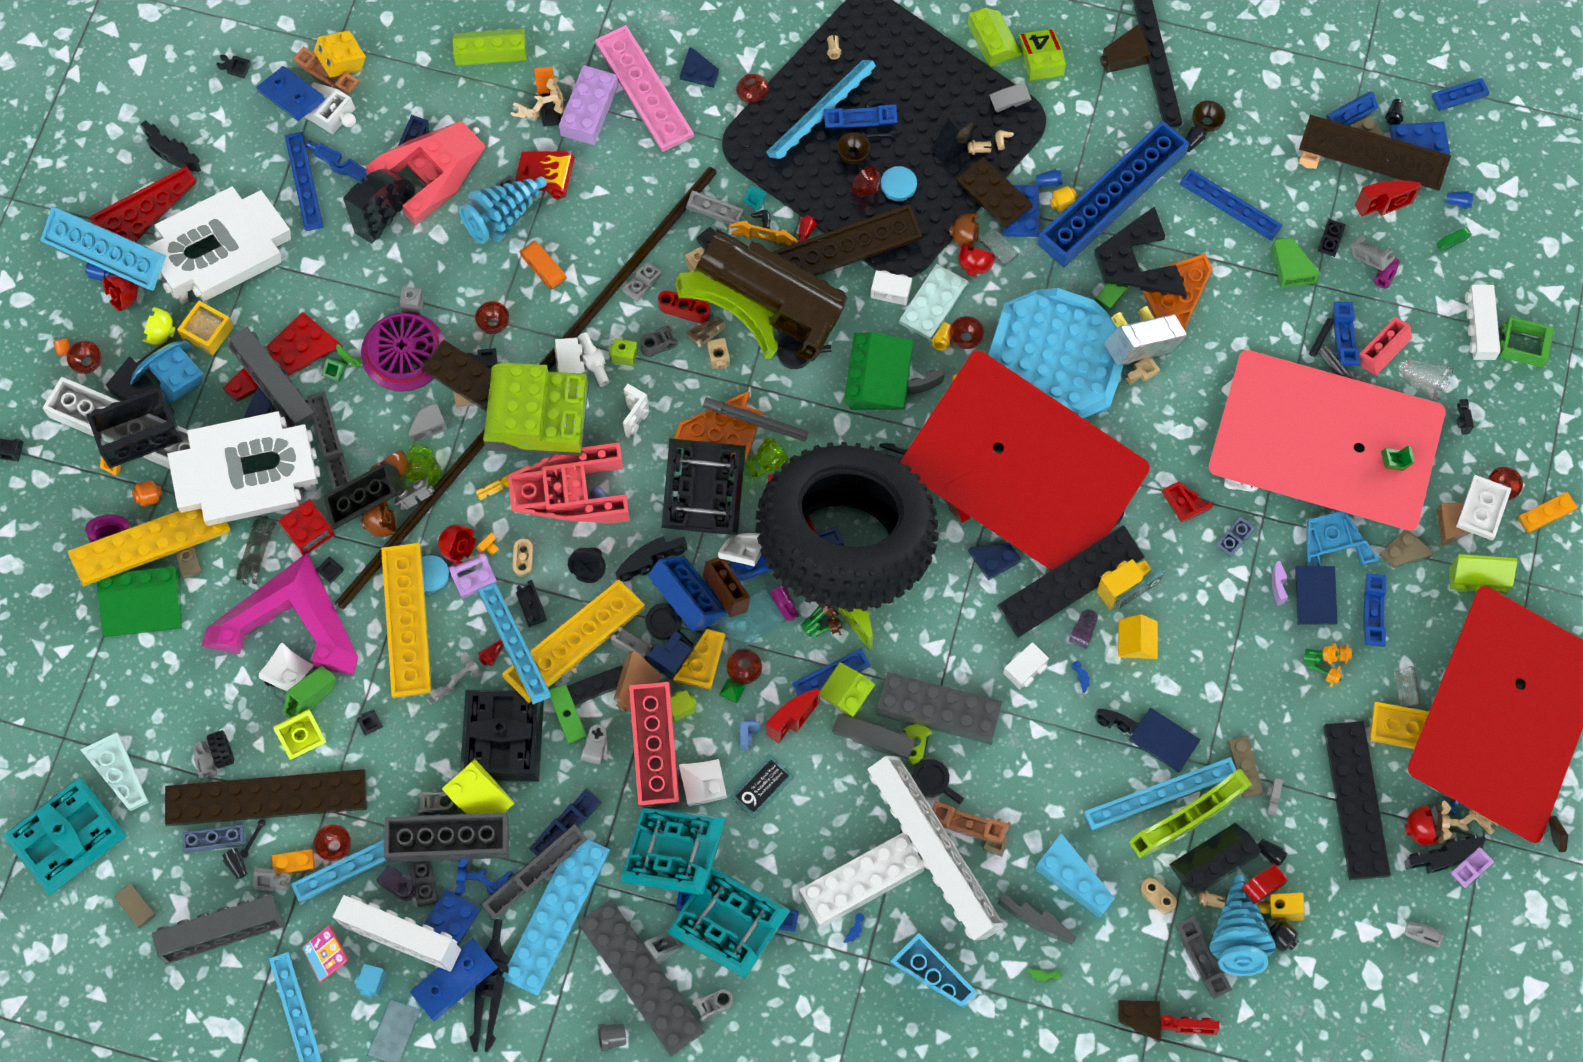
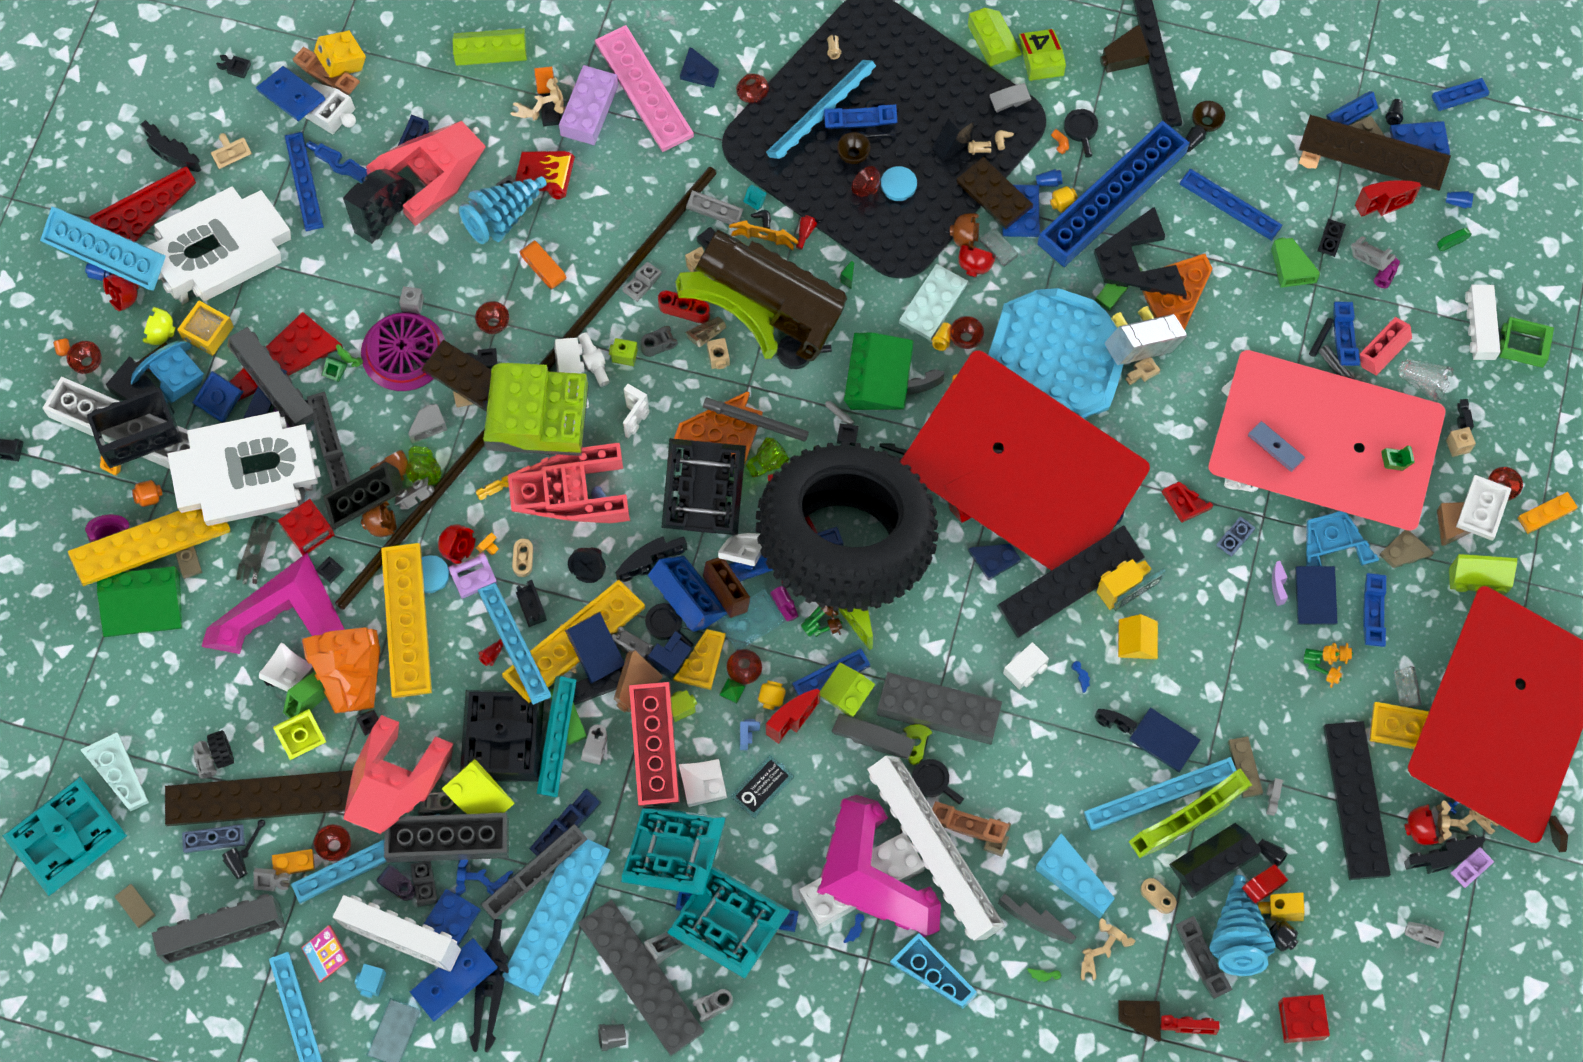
light grey piece [426,652,483,705] -> none
dark brown plate [773,204,923,276] -> none
white brick [871,270,912,306] -> none
clear purple piece [1068,609,1098,649] -> none
tan pin [1199,891,1226,909] -> none
none -> blue tile [192,371,244,423]
none -> tan plate [211,133,252,169]
none -> orange wedge [302,627,380,714]
none -> coral wedge [344,715,454,834]
none -> teal plate [537,676,576,797]
none -> dark blue tile [565,612,624,683]
none -> yellow head [758,680,786,710]
none -> dark pink wedge [817,795,941,938]
none -> light grey piece [825,401,854,425]
none -> black plate [837,423,859,446]
none -> green slope [840,261,854,289]
none -> orange arm [1051,129,1069,154]
none -> black piece [1064,109,1098,158]
none -> tan piece [1081,918,1135,981]
none -> sand blue tile [1248,421,1305,472]
none -> red piece [1278,994,1330,1043]
none -> tan brick [1446,427,1476,457]

